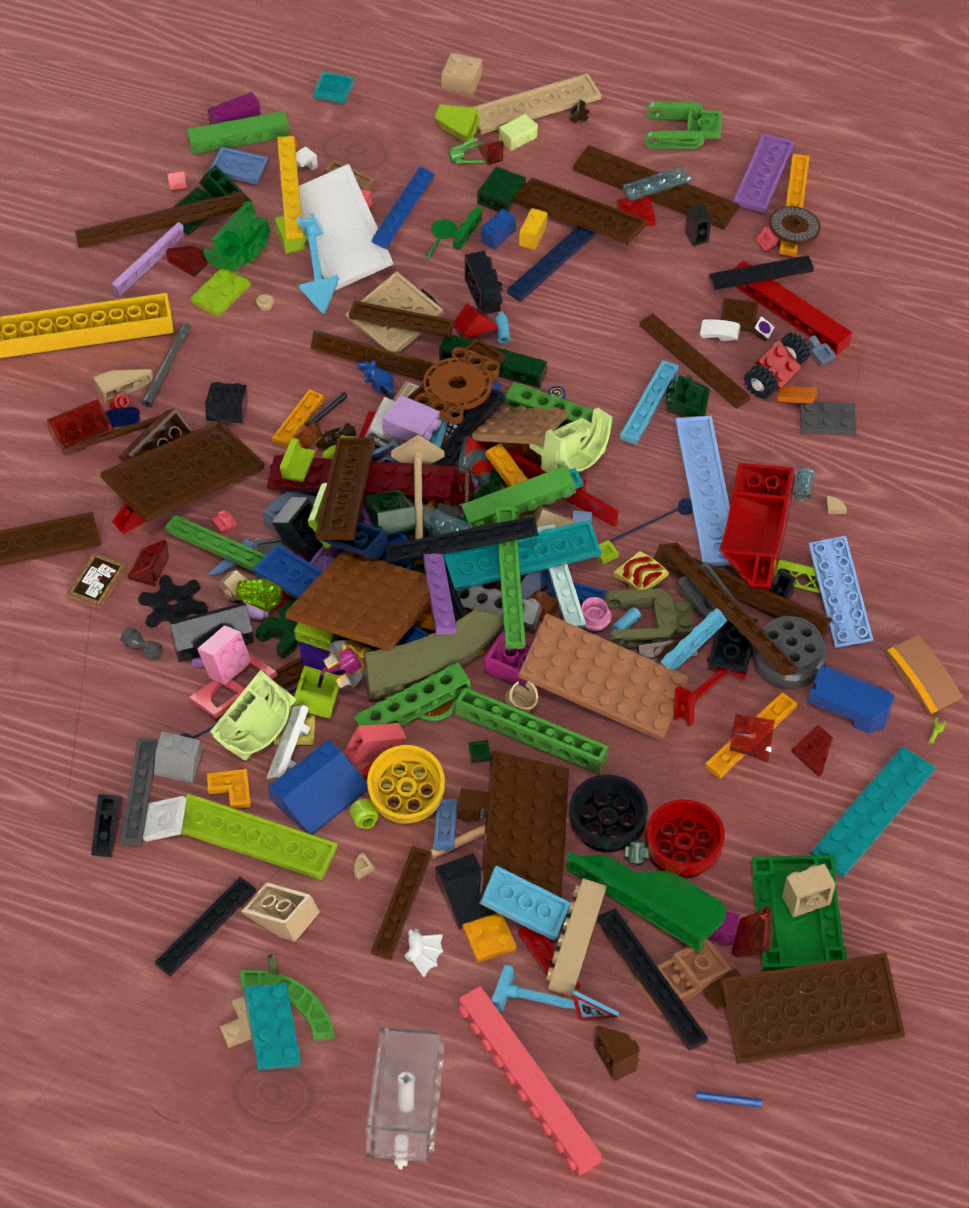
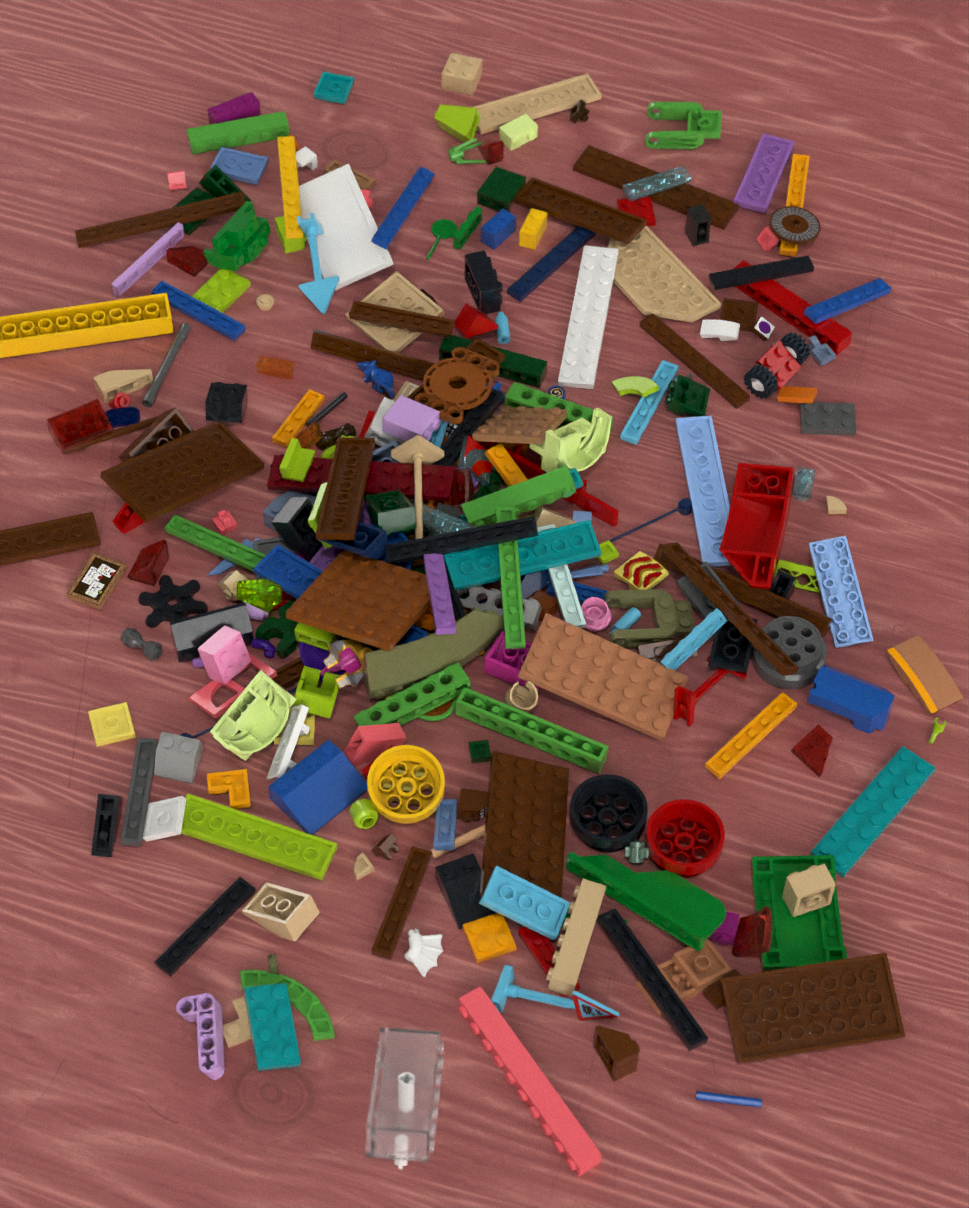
clear red plate [729,714,775,763] -> none
none -> light yellow tile [88,702,136,747]
none -> blue plate [151,281,246,341]
none -> lavender beam [176,993,225,1080]
none -> dark purple arm [252,638,276,658]
none -> clear orange hinge [256,355,295,379]
none -> reddish brown tile [371,833,399,860]
none -> medium blue bar [550,564,609,580]
none -> white plate [558,246,619,389]
none -> tan plate [608,226,721,322]
none -> lime tile [612,376,659,398]
none -> blue plate [804,278,892,324]

